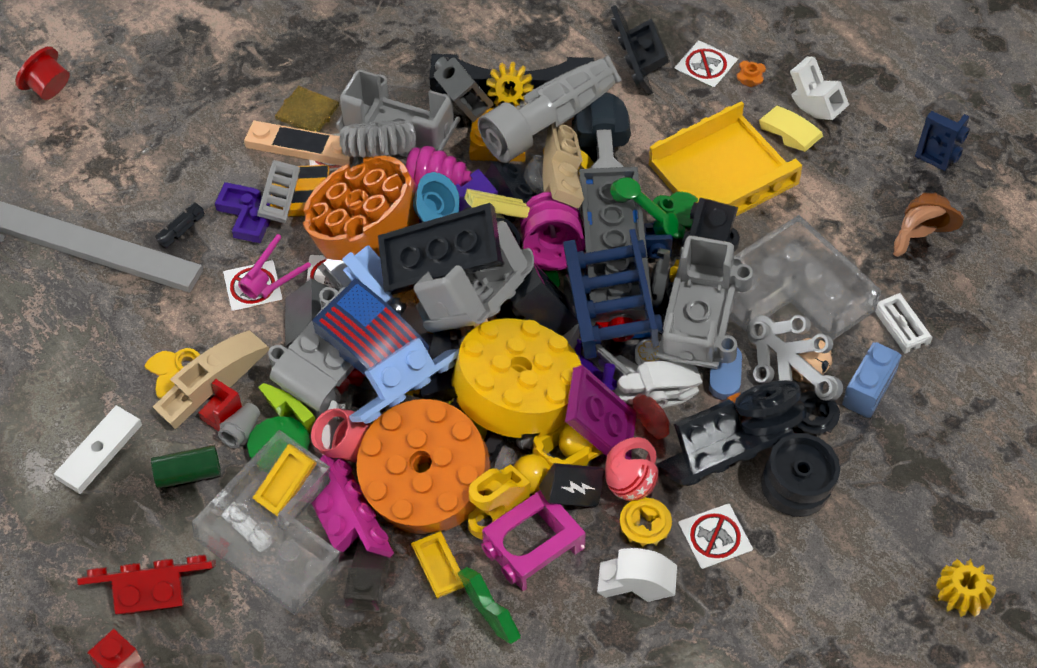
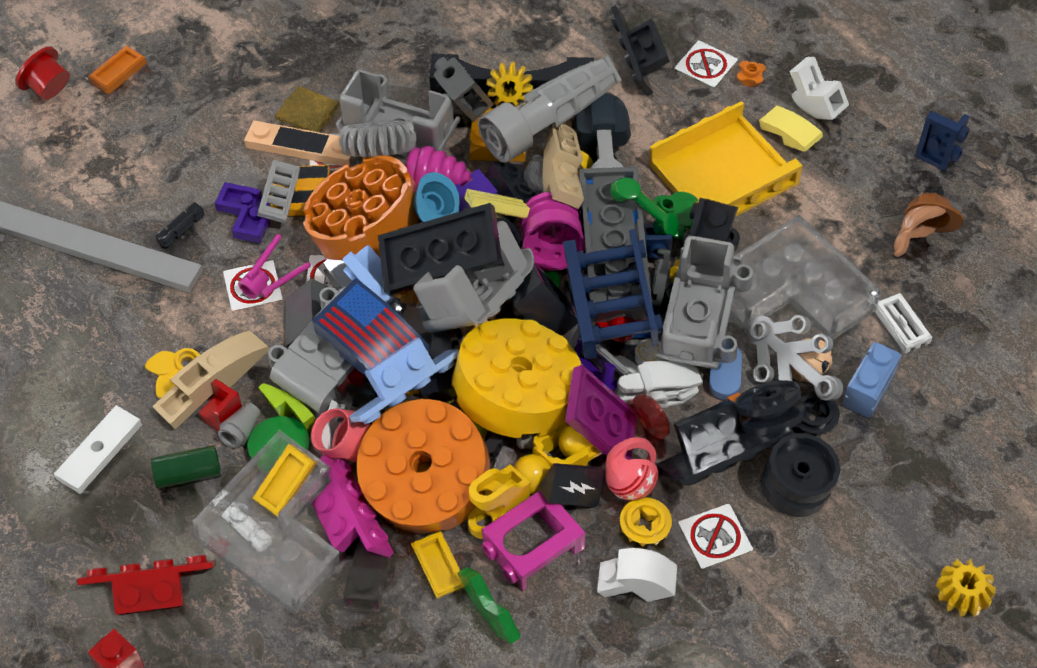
none -> orange tile [88,45,147,95]

